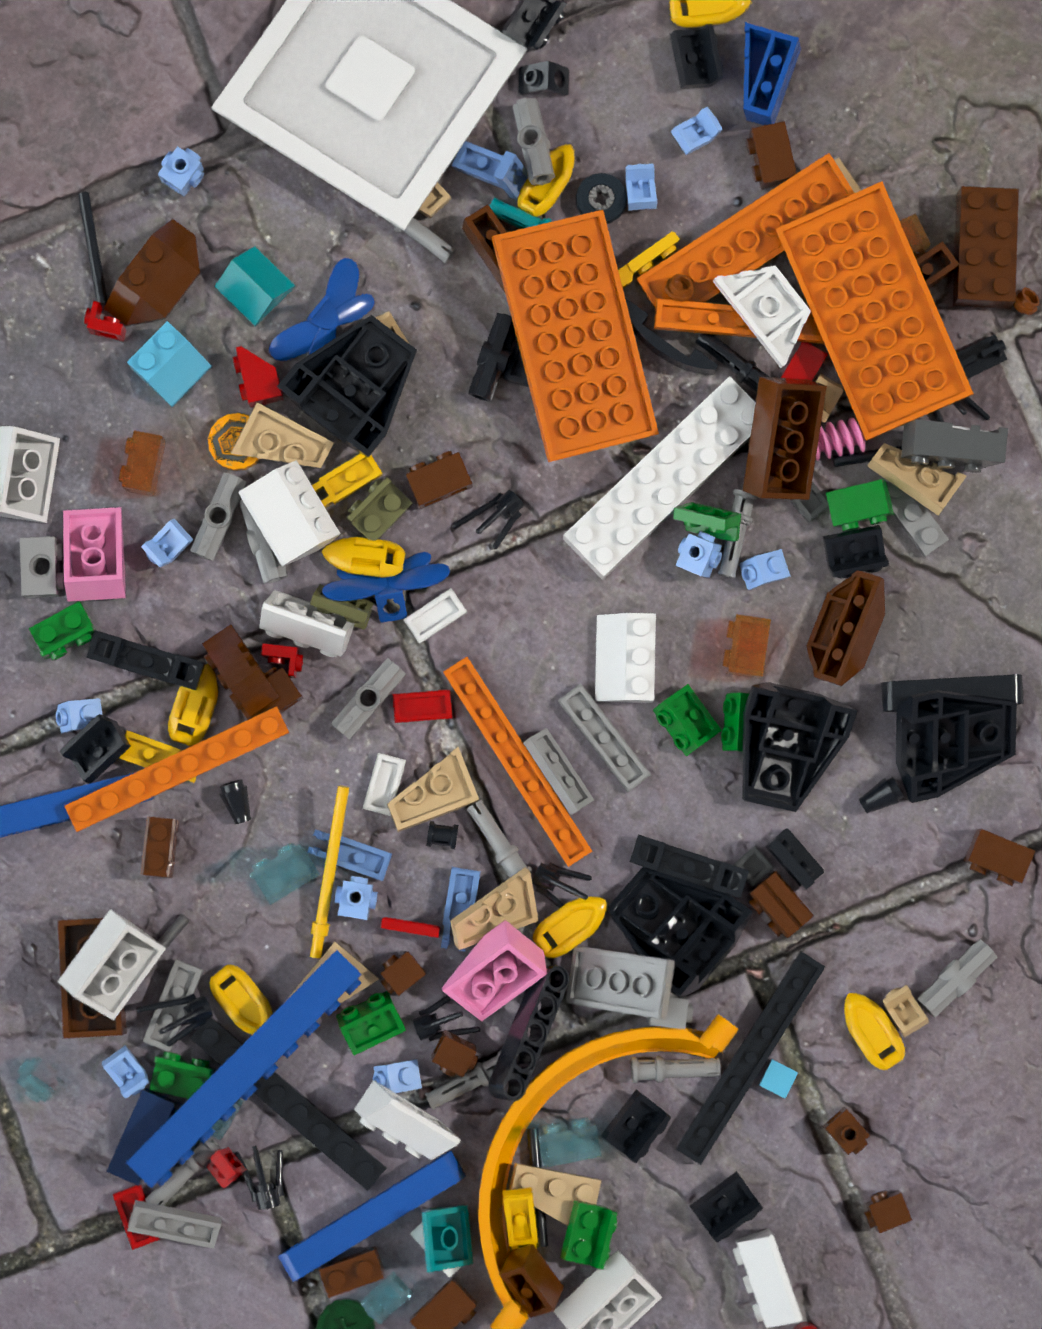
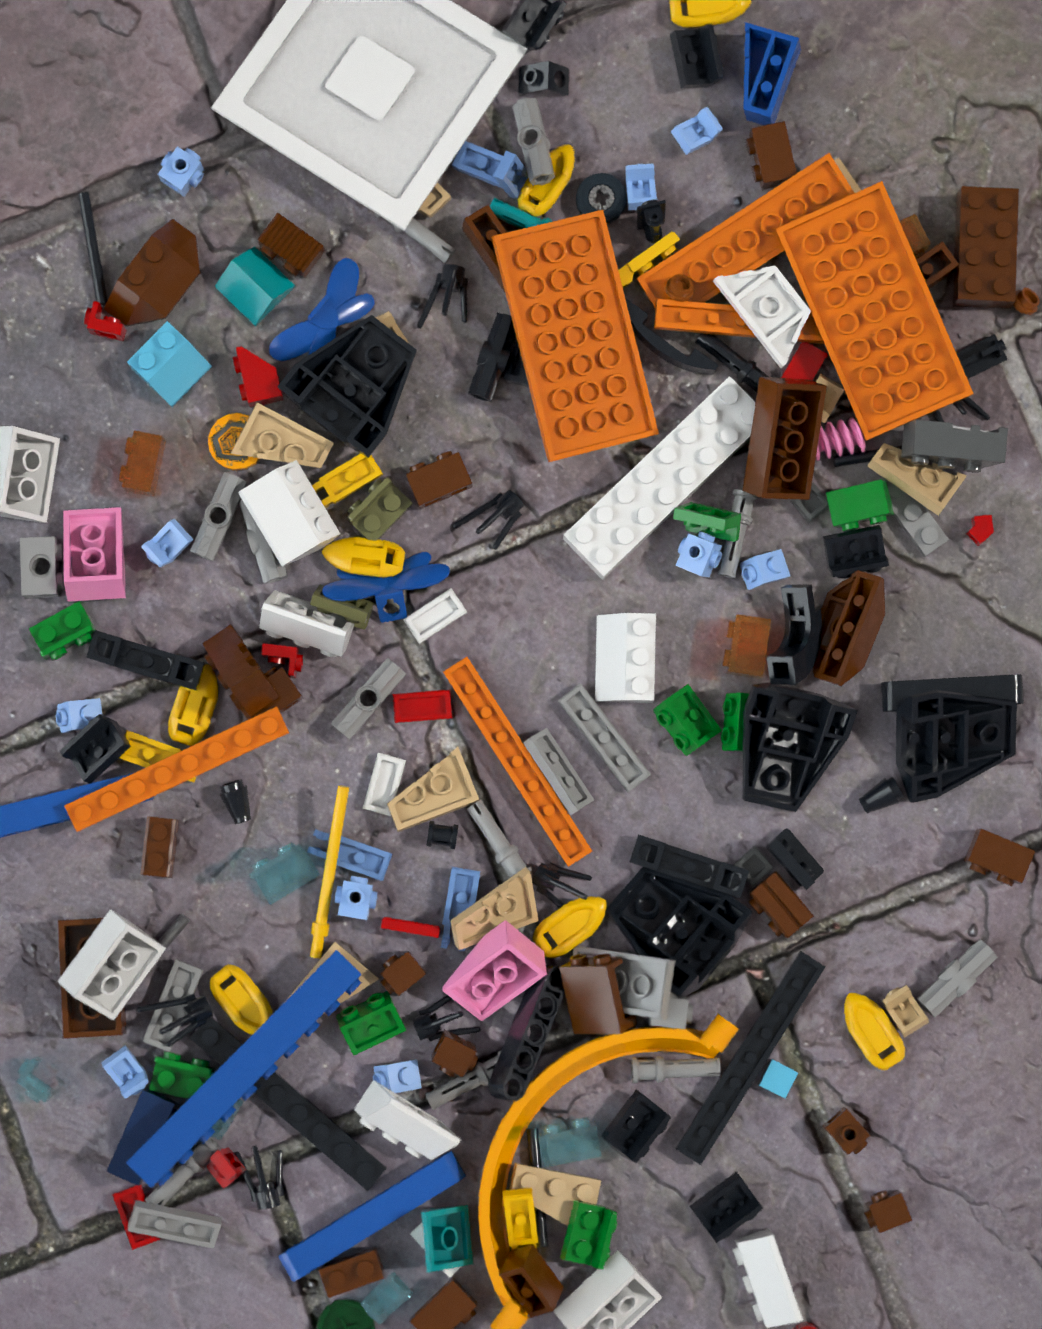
none -> reddish brown brick [257,213,325,278]
none -> black plant [417,264,468,328]
none -> reddish brown panel [559,953,637,1034]
none -> black hinge [637,200,666,243]
none -> black arch [766,584,822,685]
none -> red piece [966,514,994,546]

